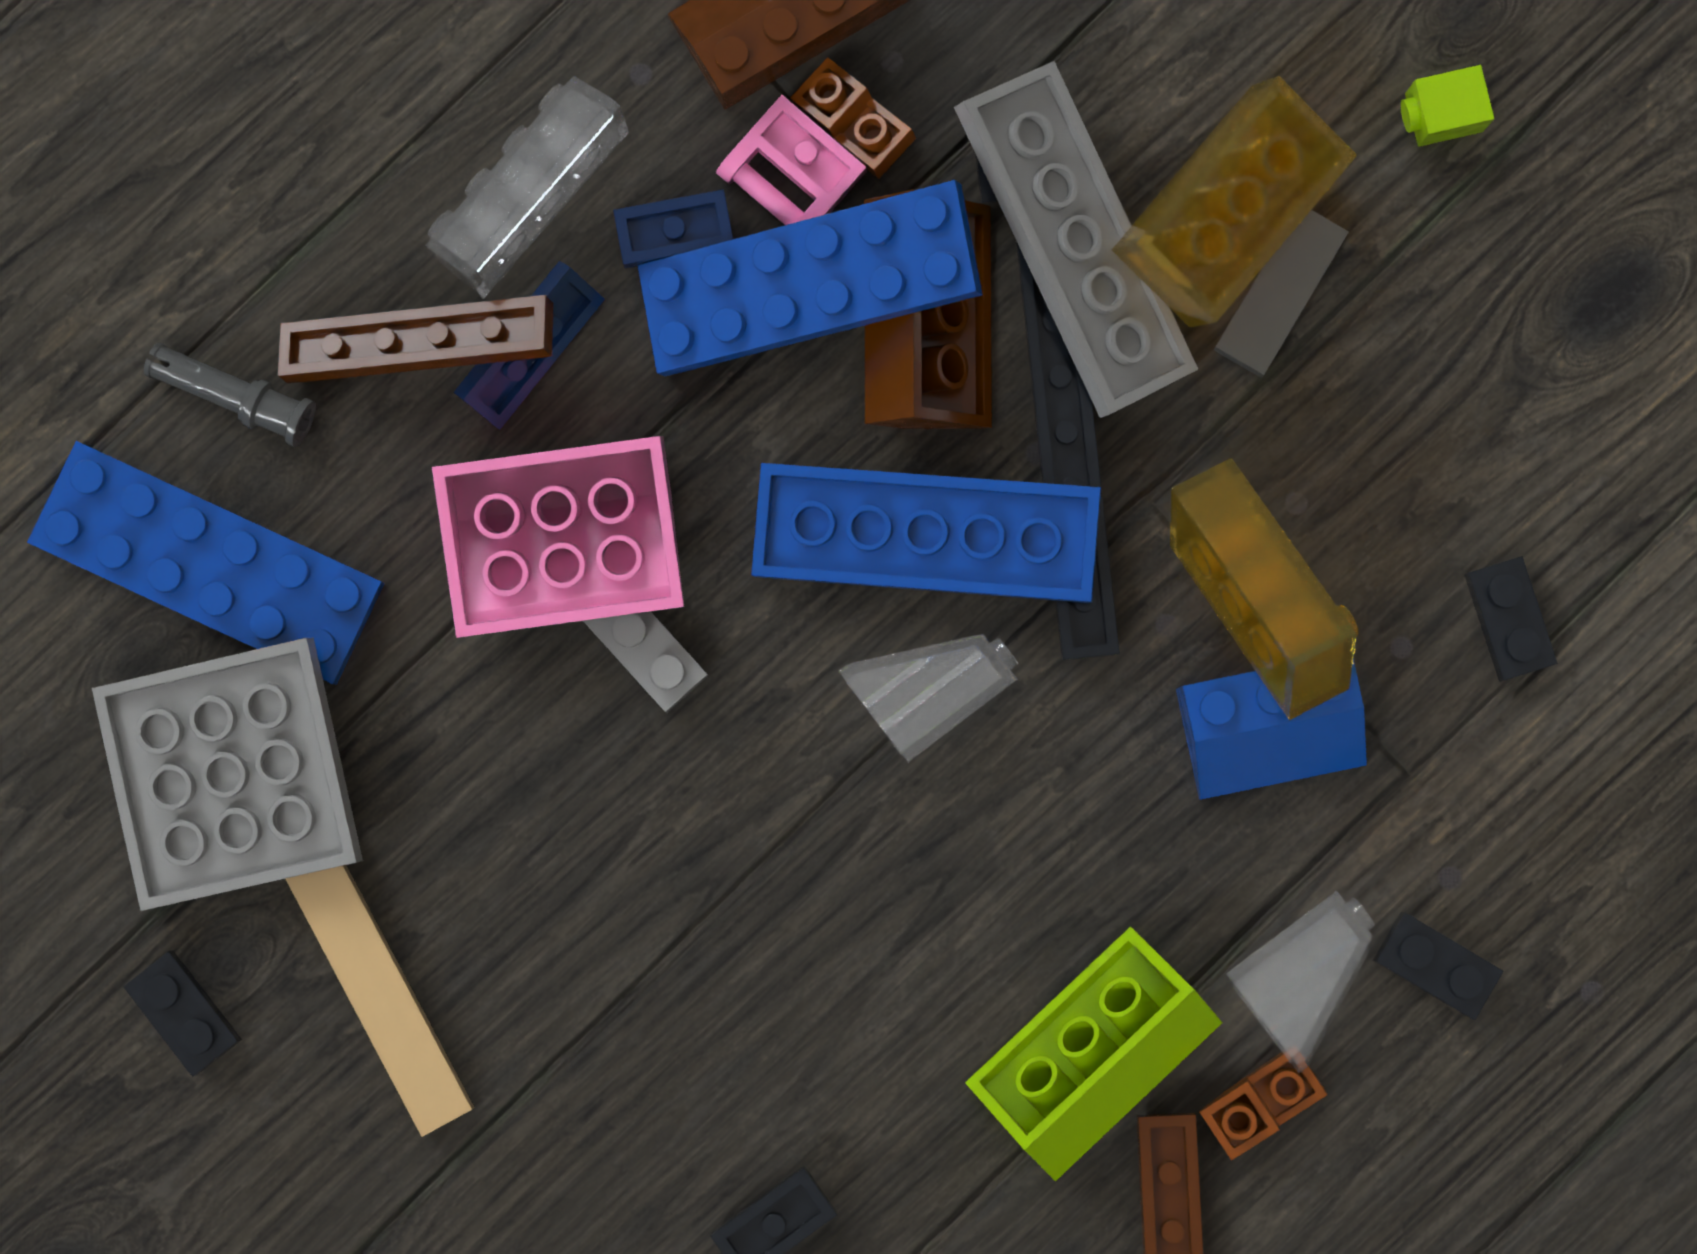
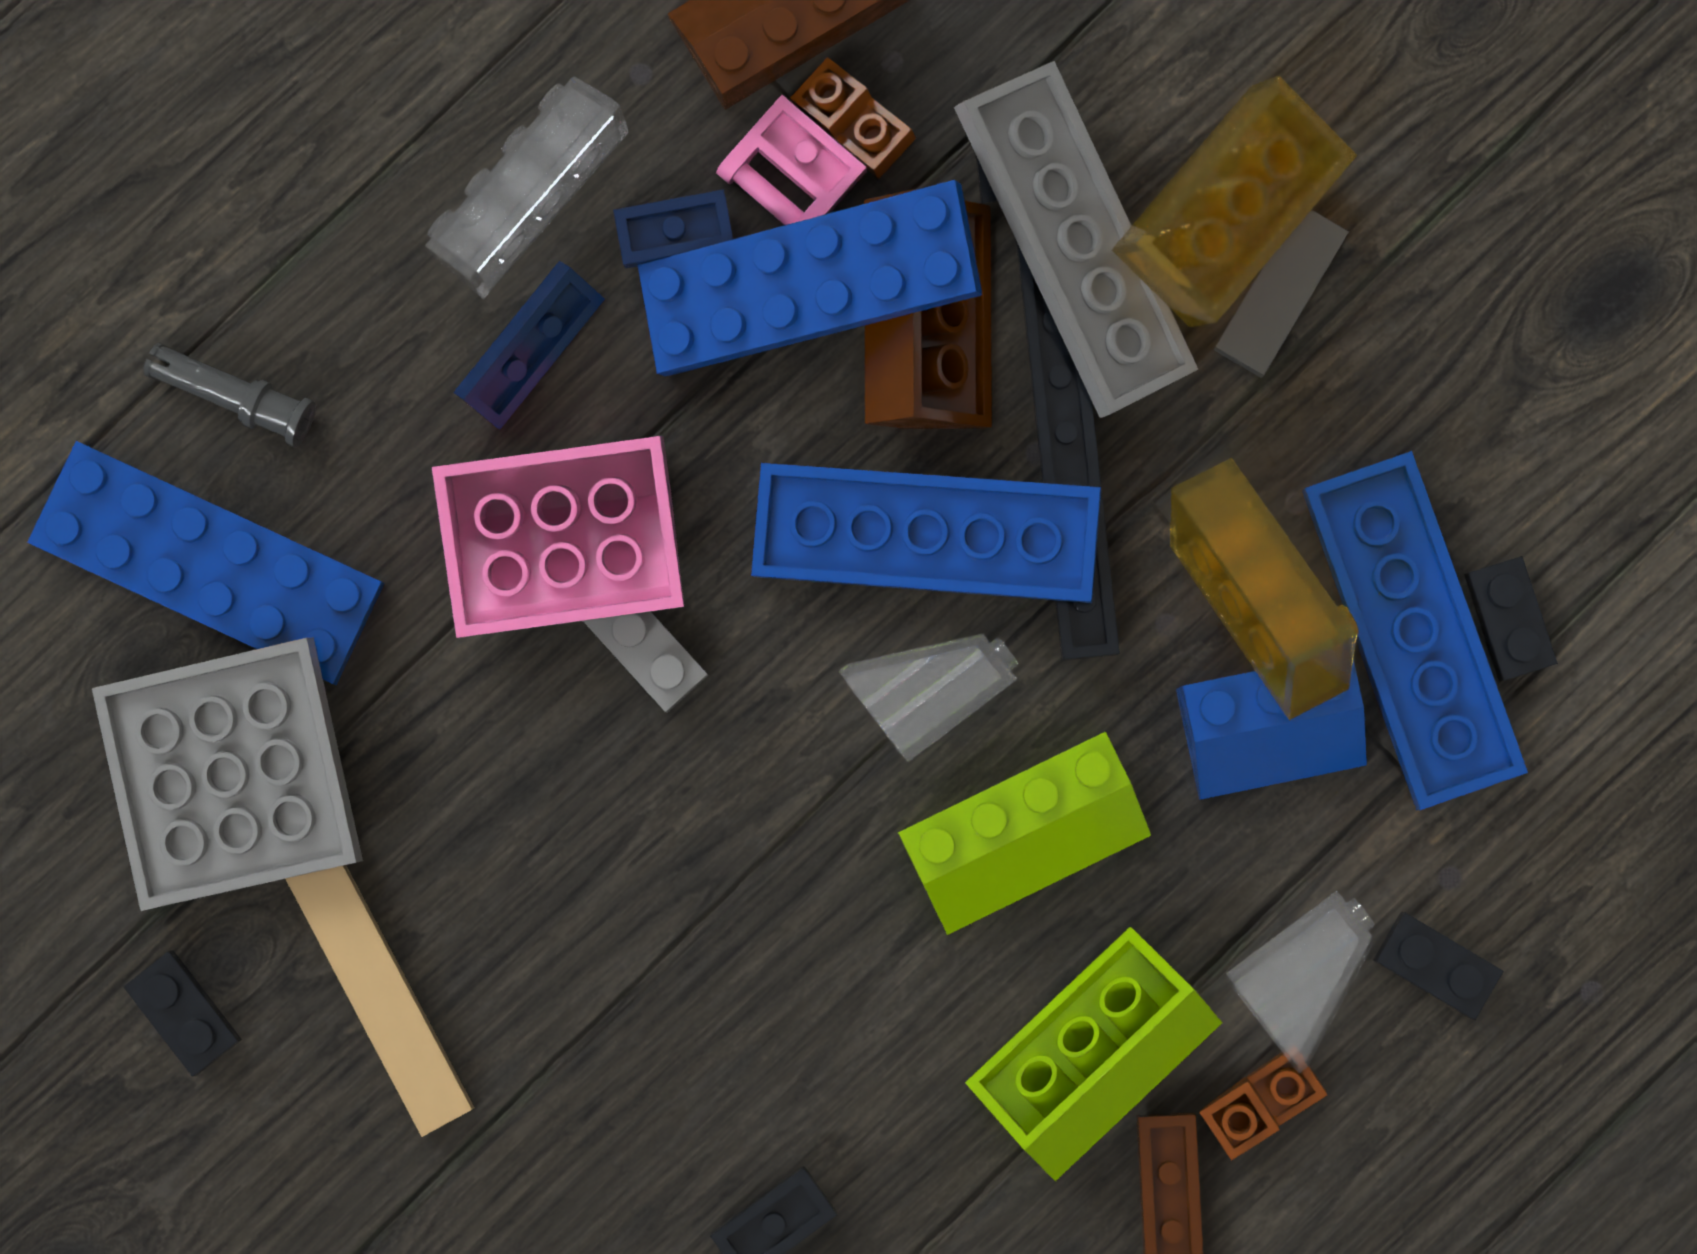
plate [278,295,553,384] -> none
lime brick [1401,65,1494,147] -> none
none -> lime slope [898,732,1151,935]
none -> blue plate [1302,451,1528,810]

